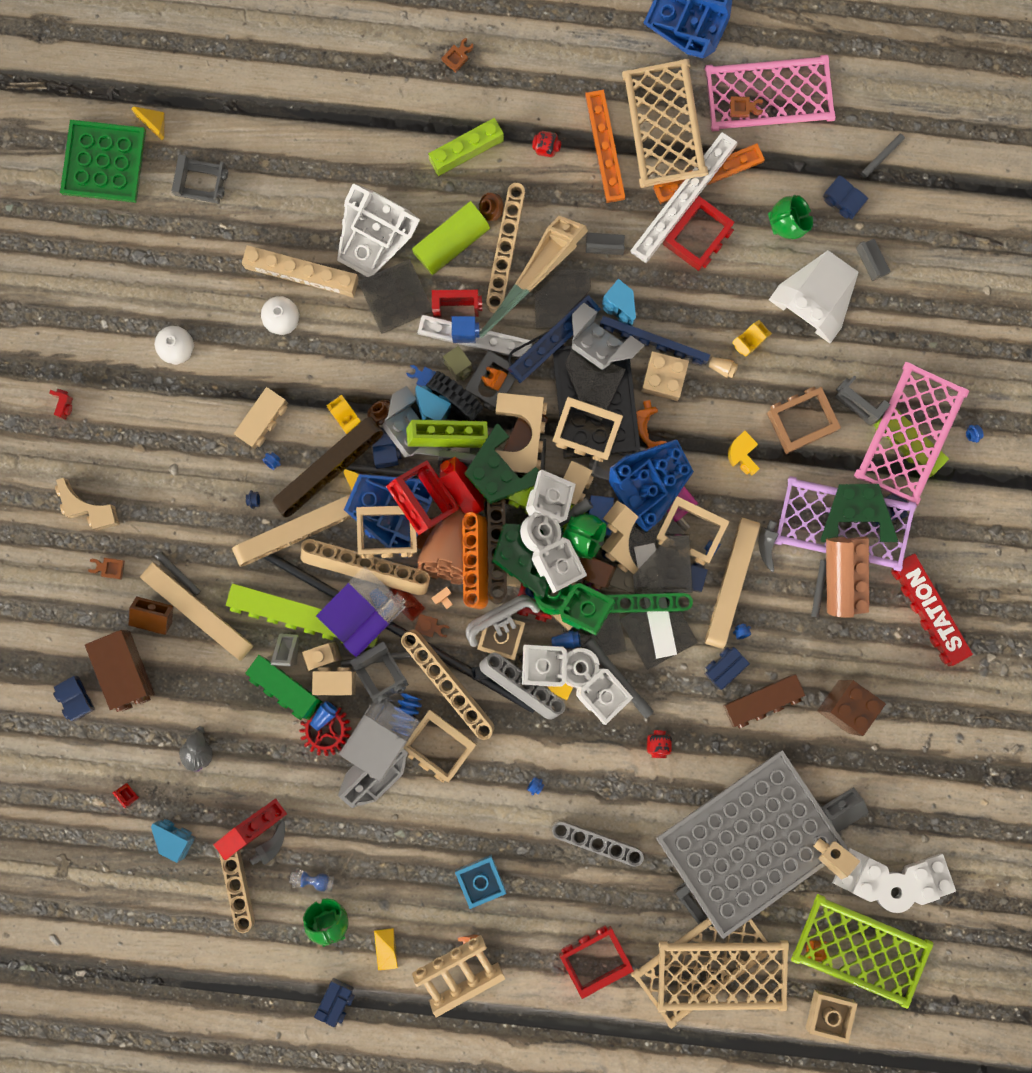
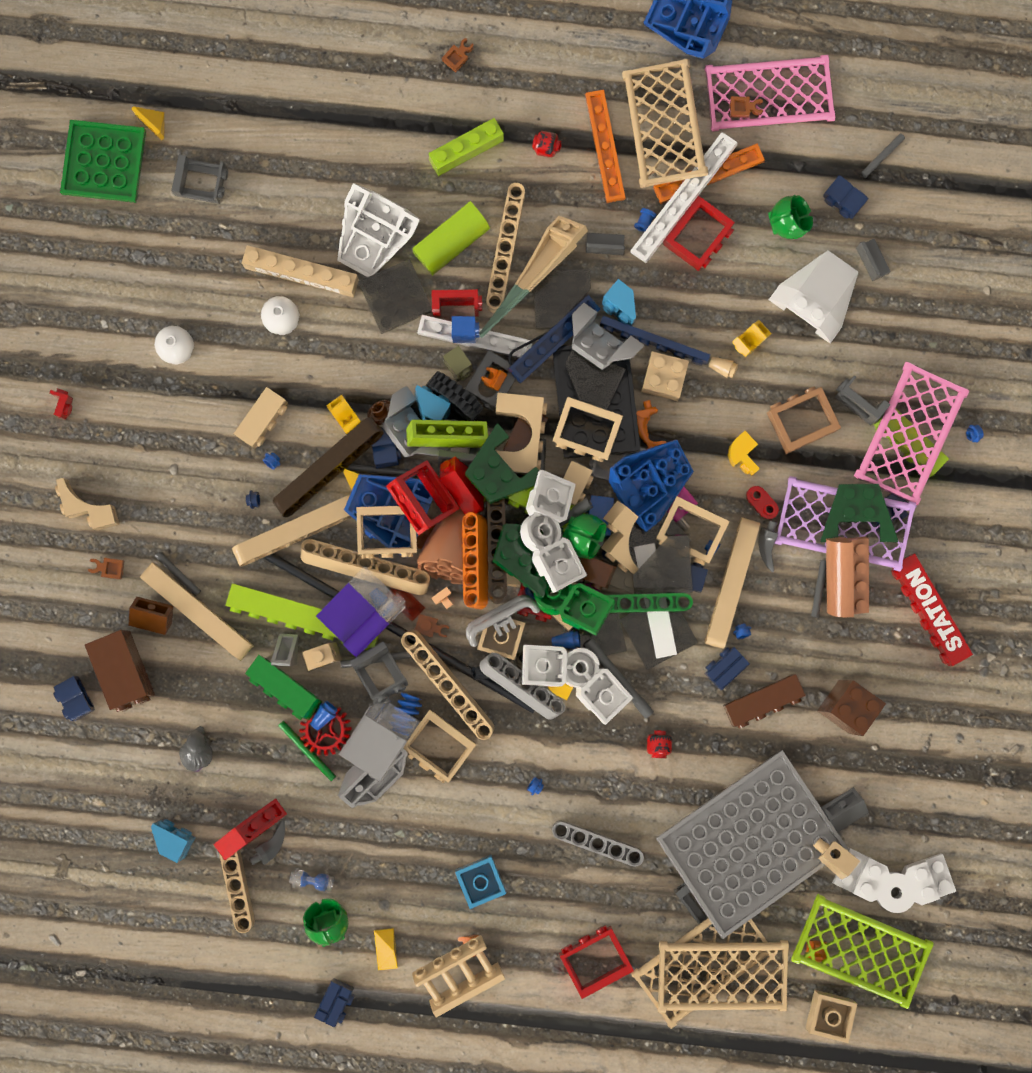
red slope [113,783,139,809] -> none
tan brick [312,668,356,695] -> none
blue plate [406,365,436,387] -> none
reddish brown plate [479,193,504,221] -> none
none -> green bar [278,721,337,782]
none -> blue bush [634,208,657,232]
none -> red plate [746,486,779,520]

